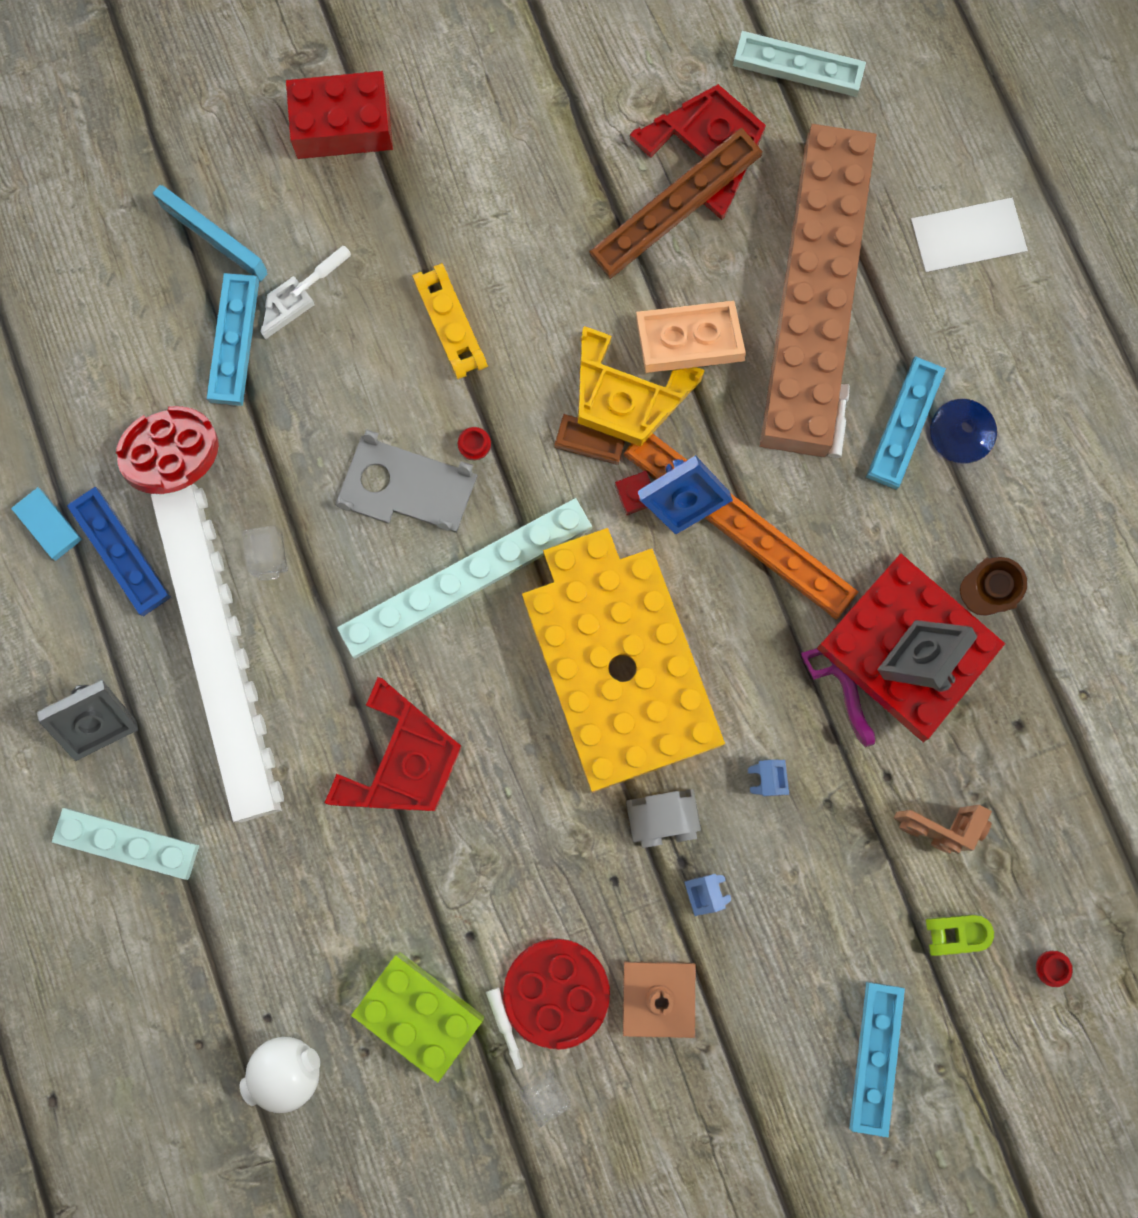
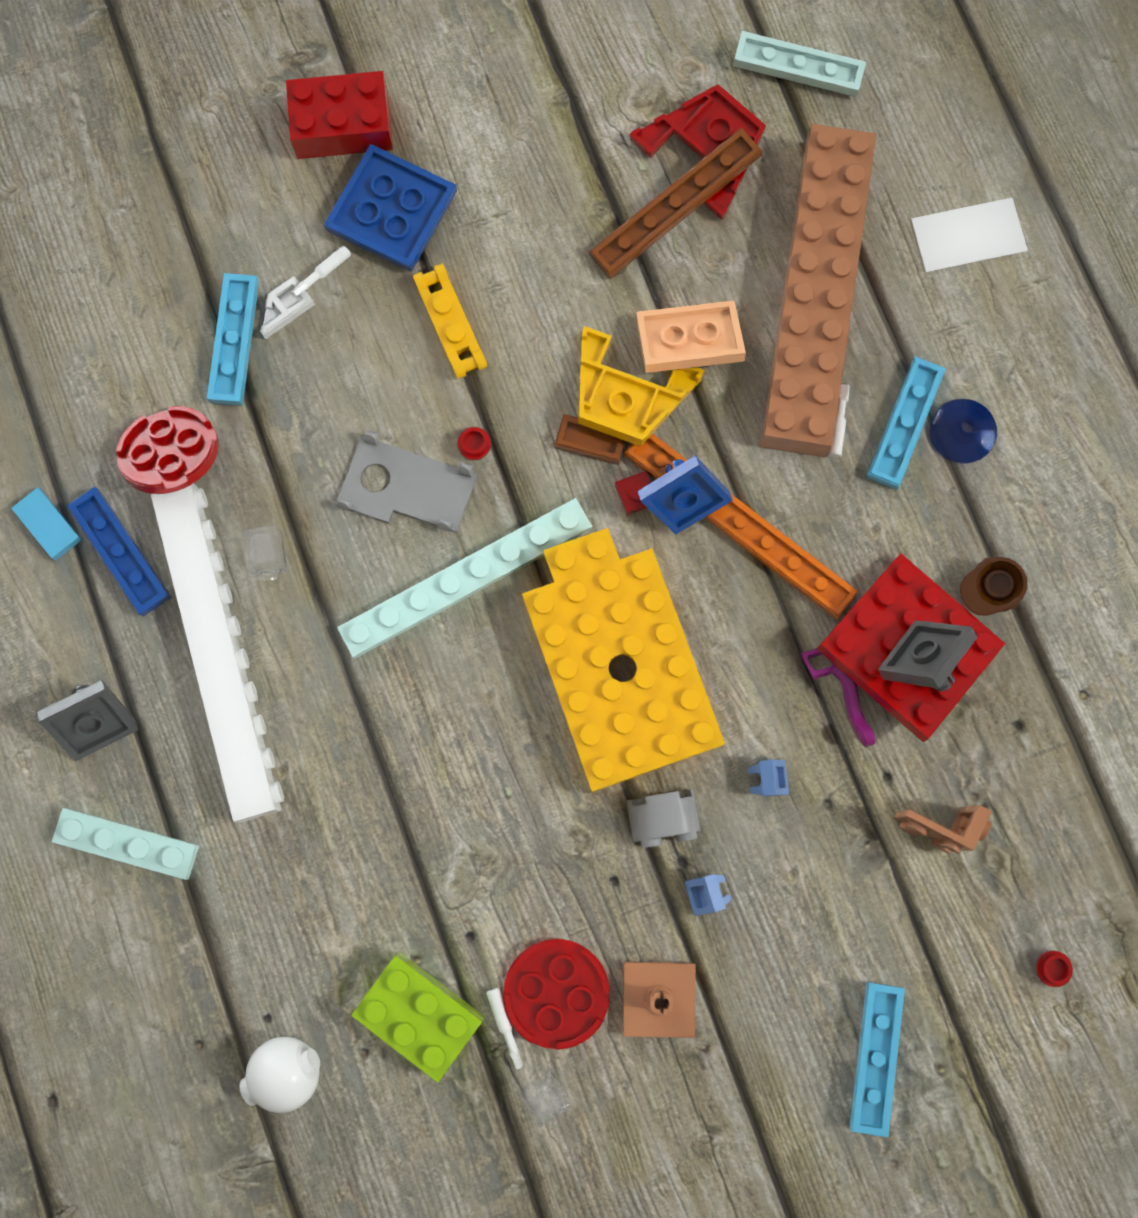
medium azure tile [153,185,268,282] -> none
red wing [324,677,462,812] -> none
lime plate [925,915,994,956] -> none
none -> blue plate [324,144,457,272]

